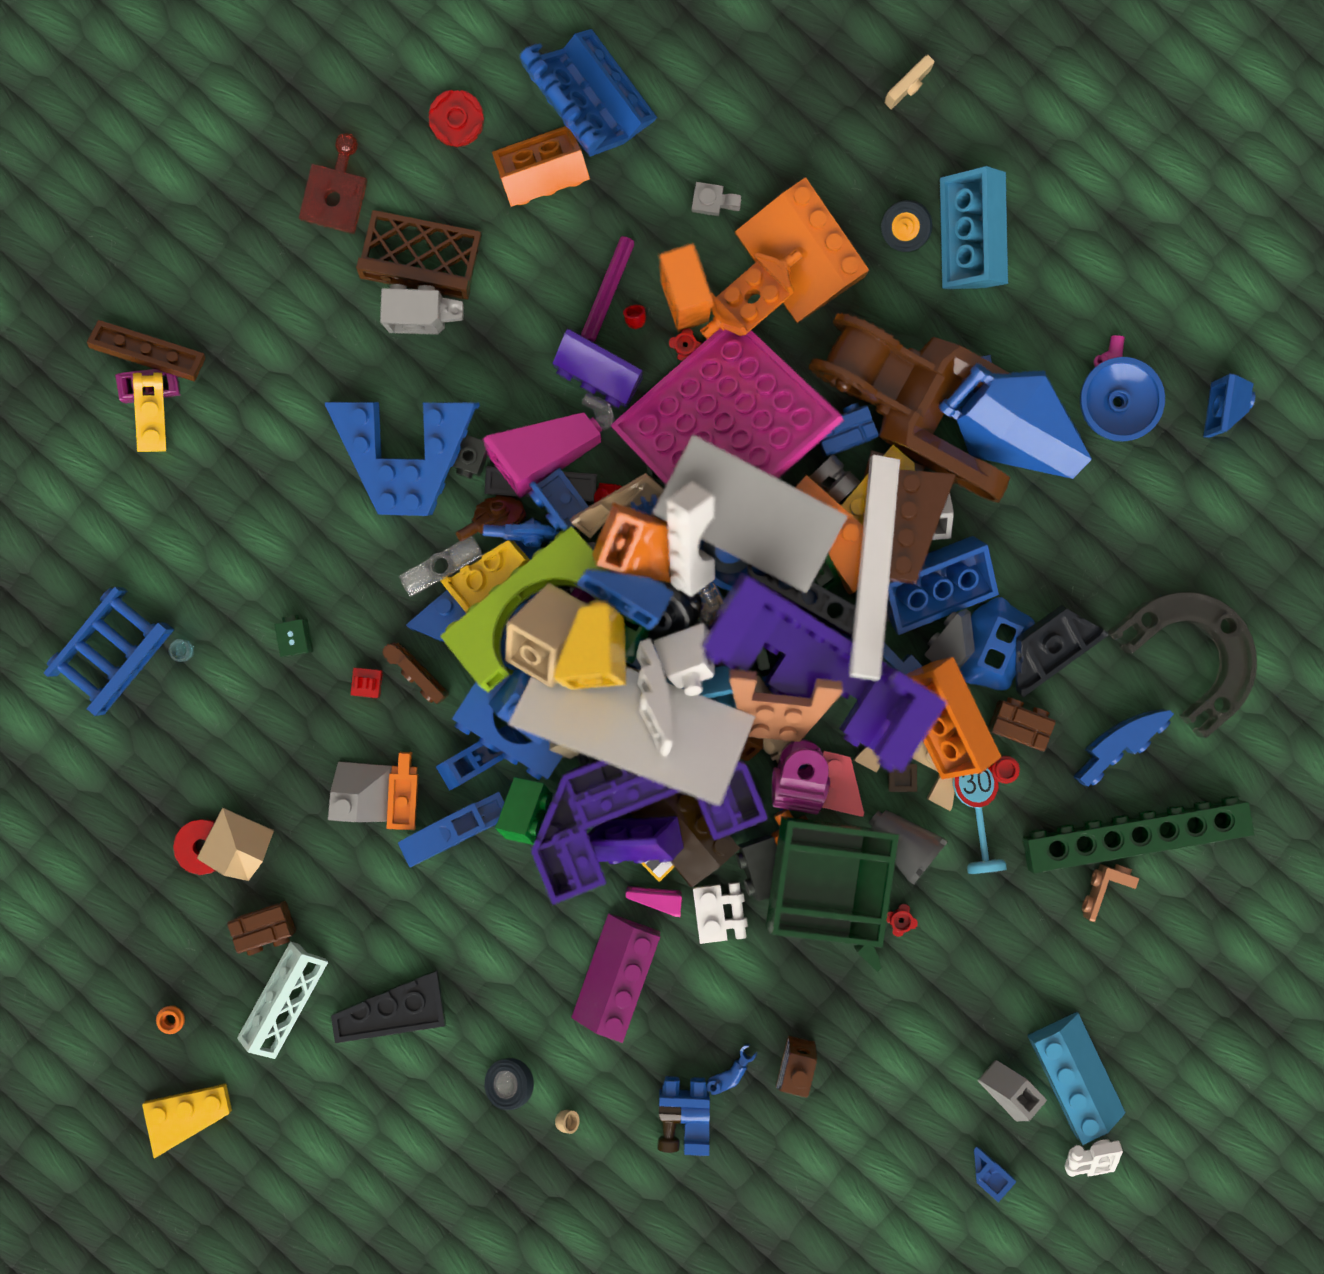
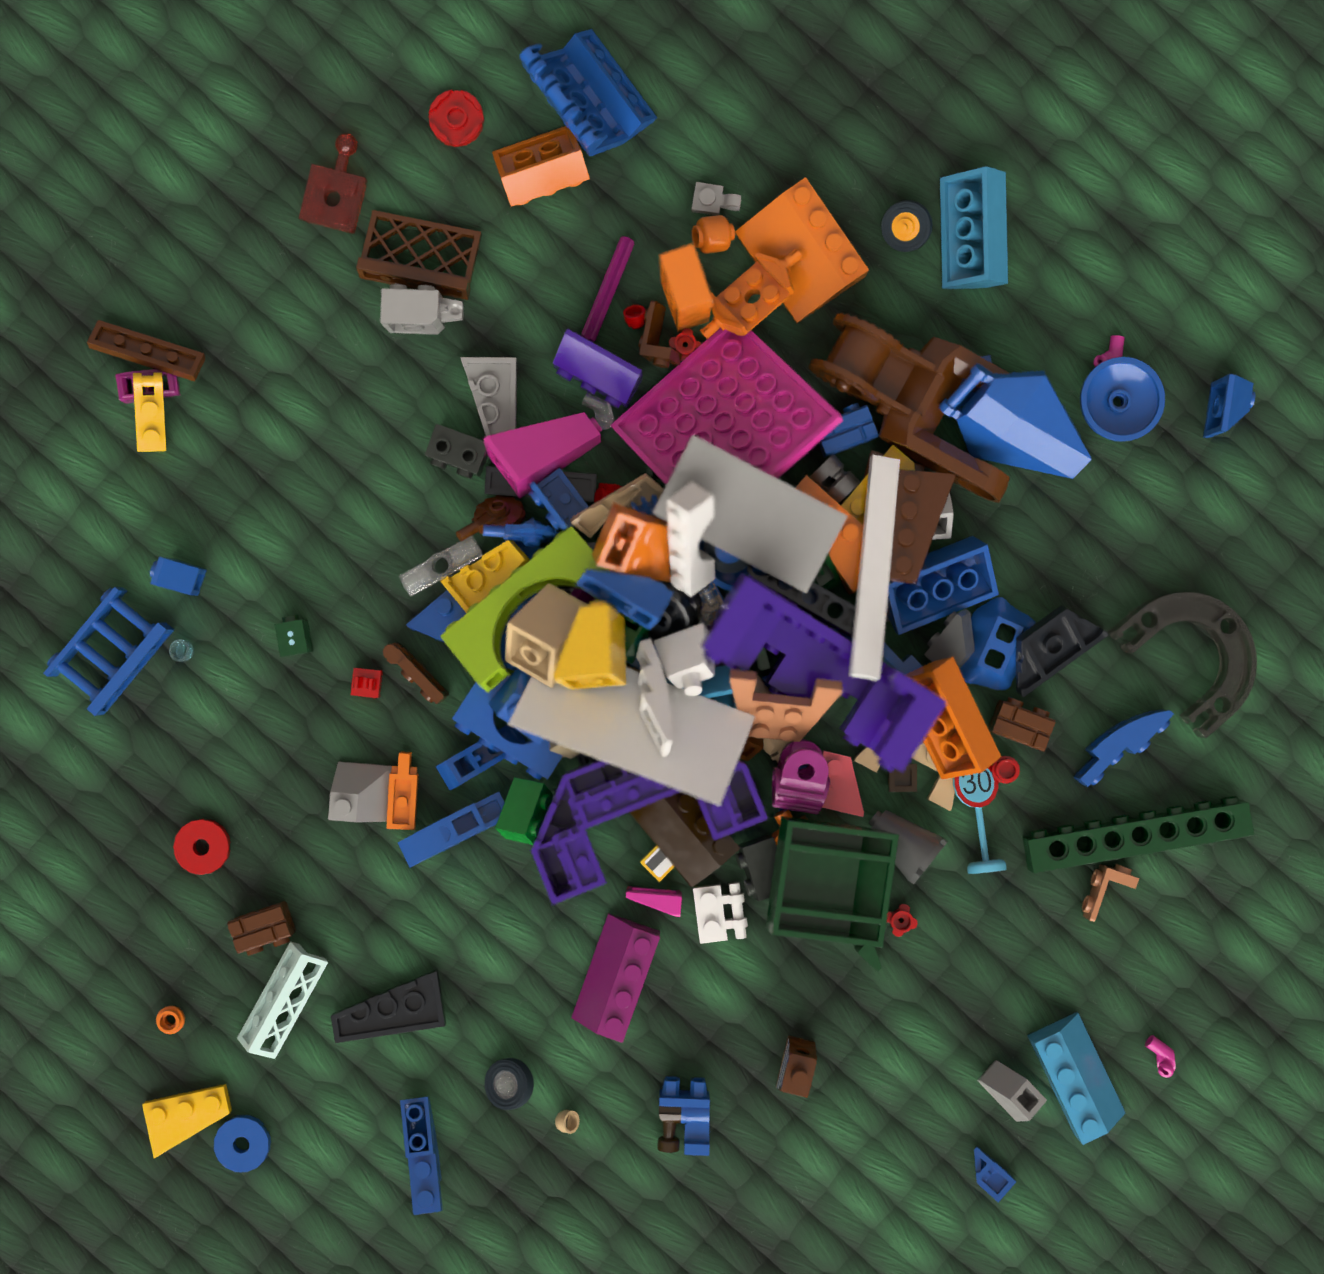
tan slope [197,807,274,881] -> none
blue wing [325,402,479,516] -> none
dark purple slope [588,816,684,864] -> none
blue arm [706,1043,757,1095] -> none
tan plate [885,55,935,109] -> none
white plate [1065,1139,1123,1176] -> none
none -> blue slope [150,557,207,596]
none -> blue tile [214,1115,271,1172]
none -> blue slope [400,1096,443,1215]
none -> light grey wing [460,357,517,437]
none -> reddish brown bracket [639,301,682,368]
none -> orange head [692,215,735,254]
none -> dark pink arm [1145,1035,1176,1078]

